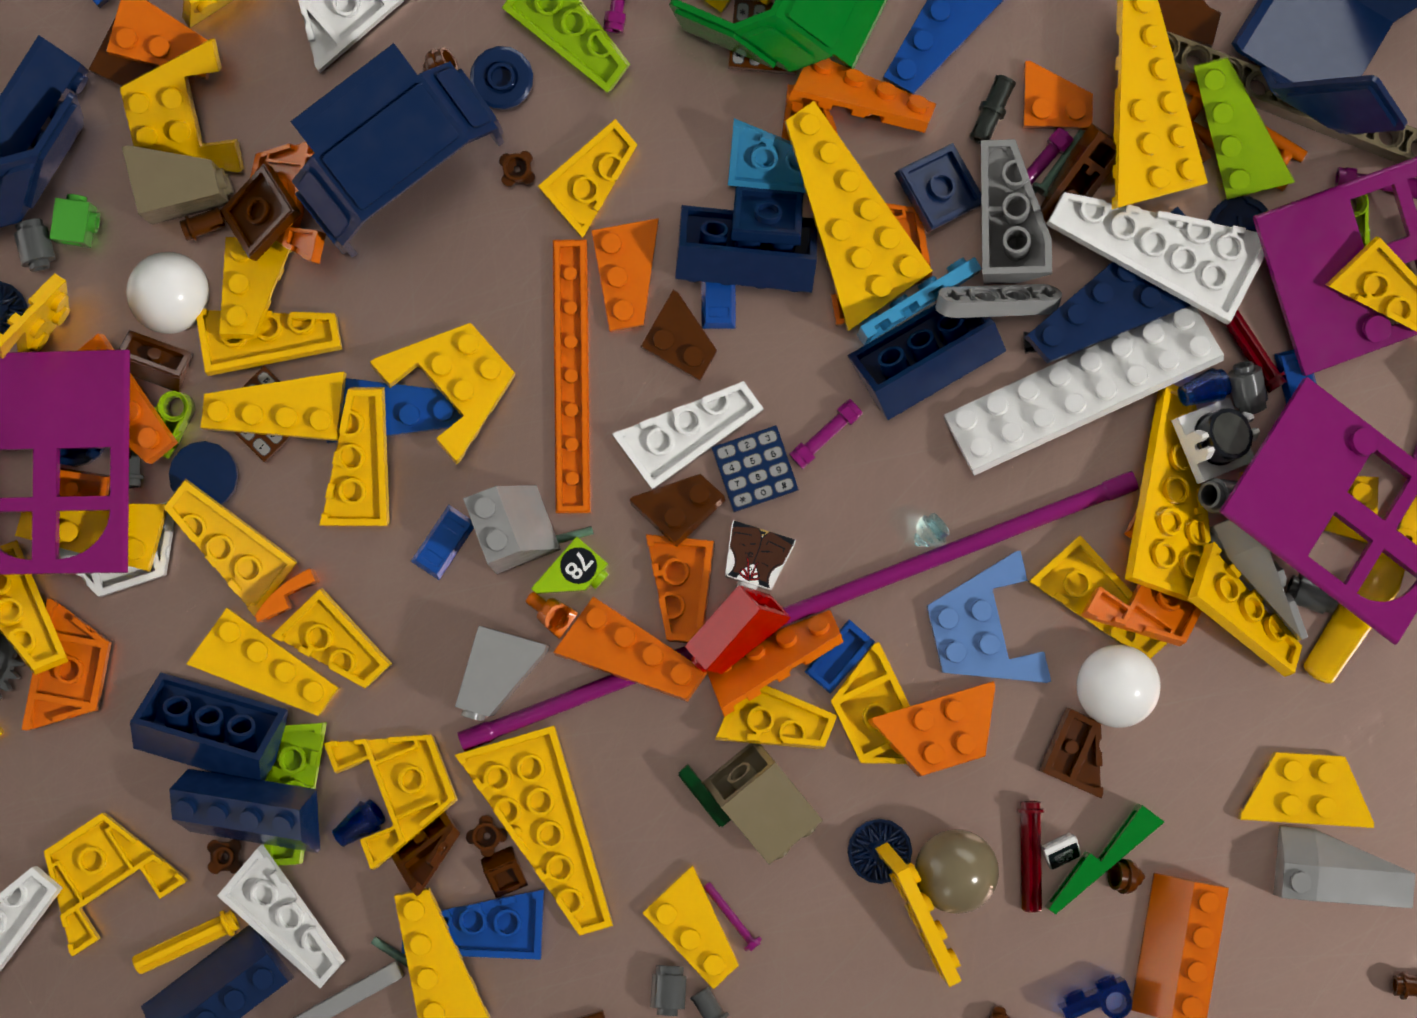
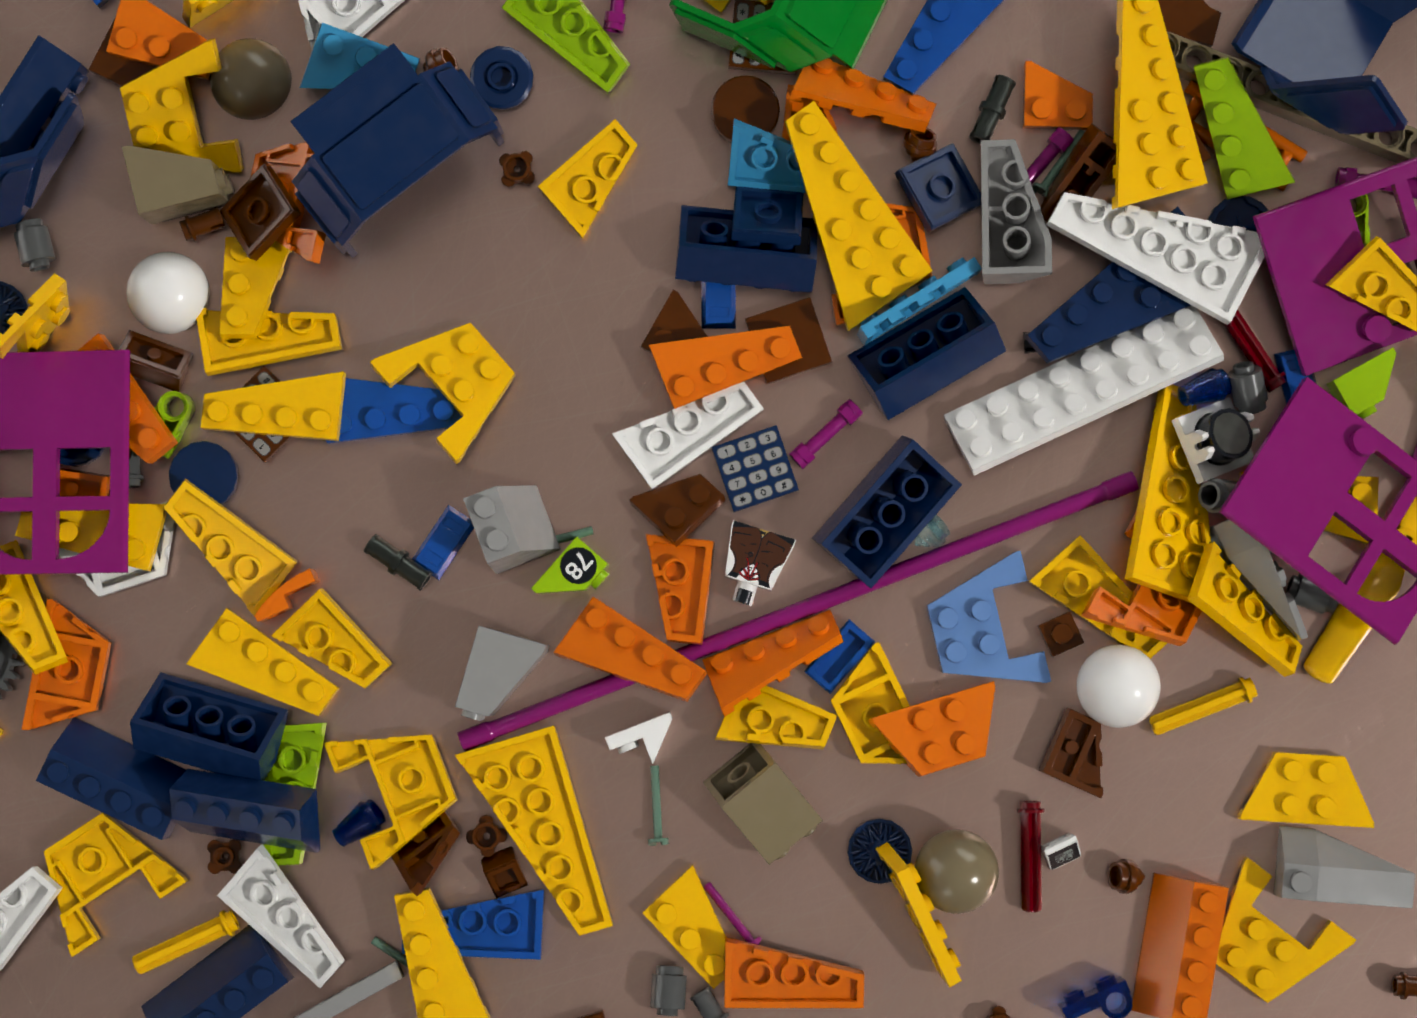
bright green brick [49,194,100,248] -> none
yellow wing [319,387,390,526] -> none
orange piece [526,592,578,639] -> none
orange tile [553,239,591,514] -> none
orange wing [592,218,659,332] -> none
dark green tile [678,764,731,827] -> none
red slope [684,585,791,674] -> none
light grey beam [935,284,1062,318] -> none
green slope [1045,804,1164,914] -> none
none -> dark blue slope [36,717,187,840]
none -> dark tan piece [210,38,292,120]
none -> dark azure wing [299,23,420,89]
none -> pearl dark grey pin [364,534,433,591]
none -> white slope [605,712,673,764]
none -> orange wing [648,326,802,409]
none -> sand green piece [648,765,669,846]
none -> reddish brown tile [711,75,780,143]
none -> orange wing [724,937,864,1008]
none -> reddish brown tile [745,297,832,384]
none -> dark blue slope [812,435,962,589]
none -> reddish brown plate [903,128,937,162]
none -> reddish brown plate [1037,611,1084,657]
none -> yellow axle [1149,677,1258,735]
none -> yellow wing [1216,857,1356,1003]
none -> lime slope [1326,347,1397,419]

